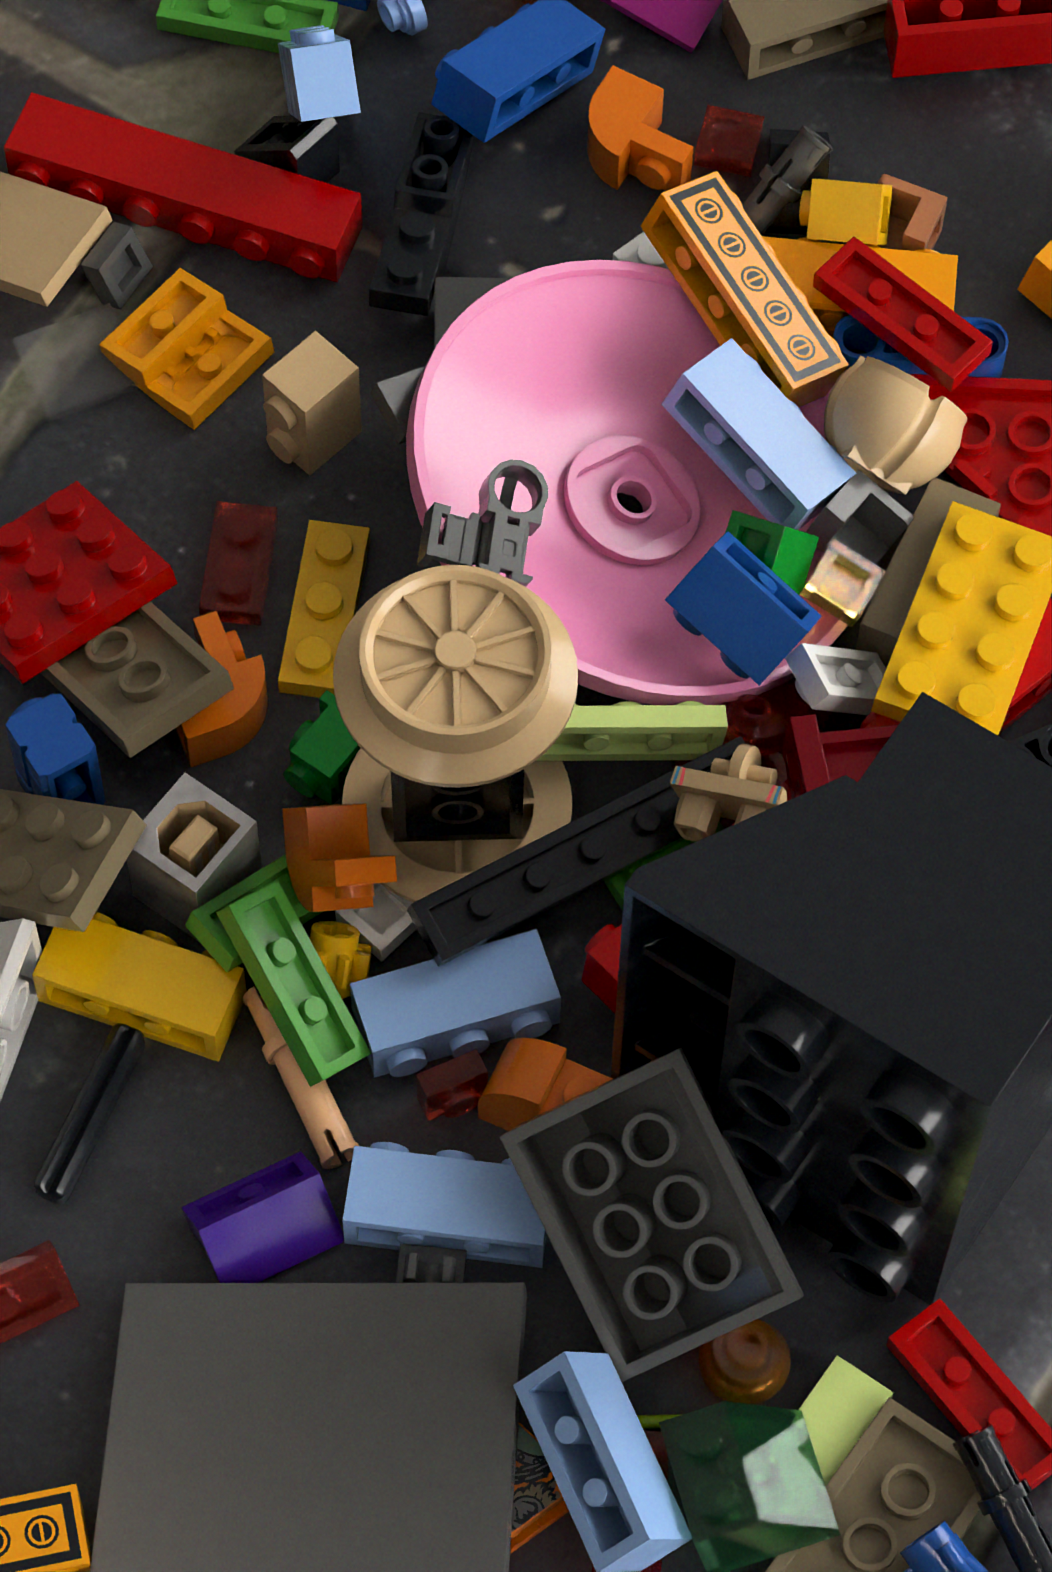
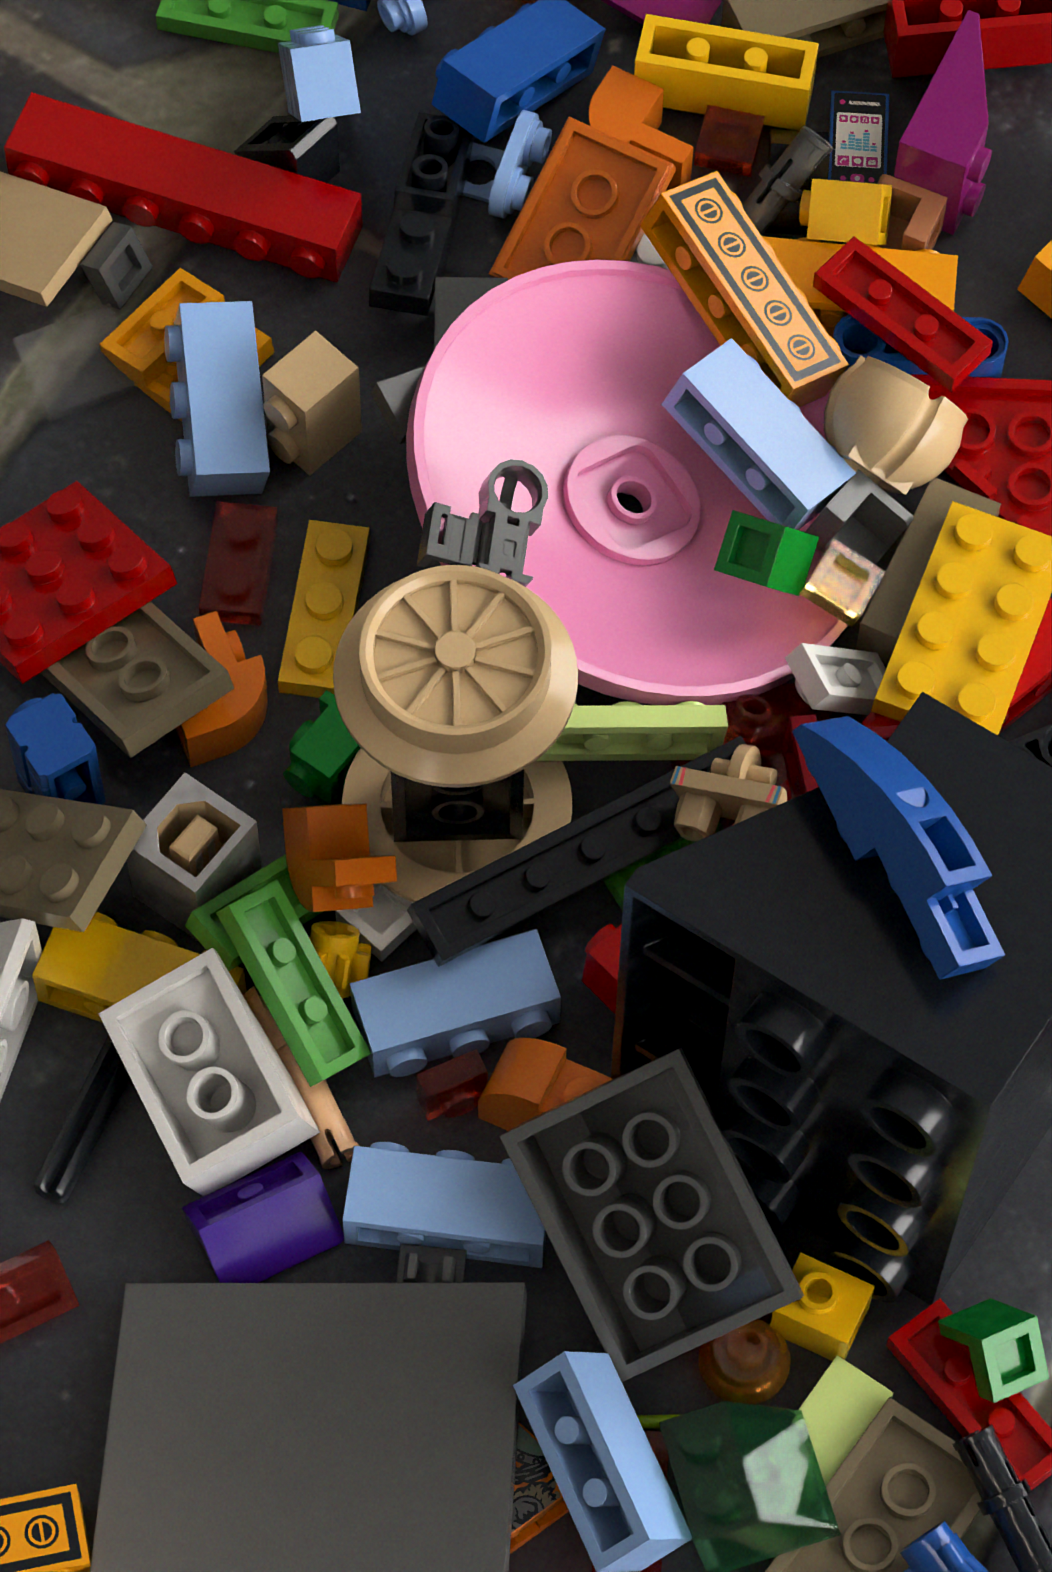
blue brick [665,531,822,686] -> none
none -> white slope [98,948,320,1196]
none -> light blue brick [164,301,270,497]
none -> light blue bracket [463,110,552,219]
none -> orange tile [489,117,676,280]
none -> yellow brick [634,14,819,131]
none -> yellow brick [769,1252,875,1361]
none -> blue slope [792,716,1005,980]
none -> tile [828,90,889,184]
none -> magenta slope [894,10,992,235]
none -> green panel [938,1298,1050,1403]

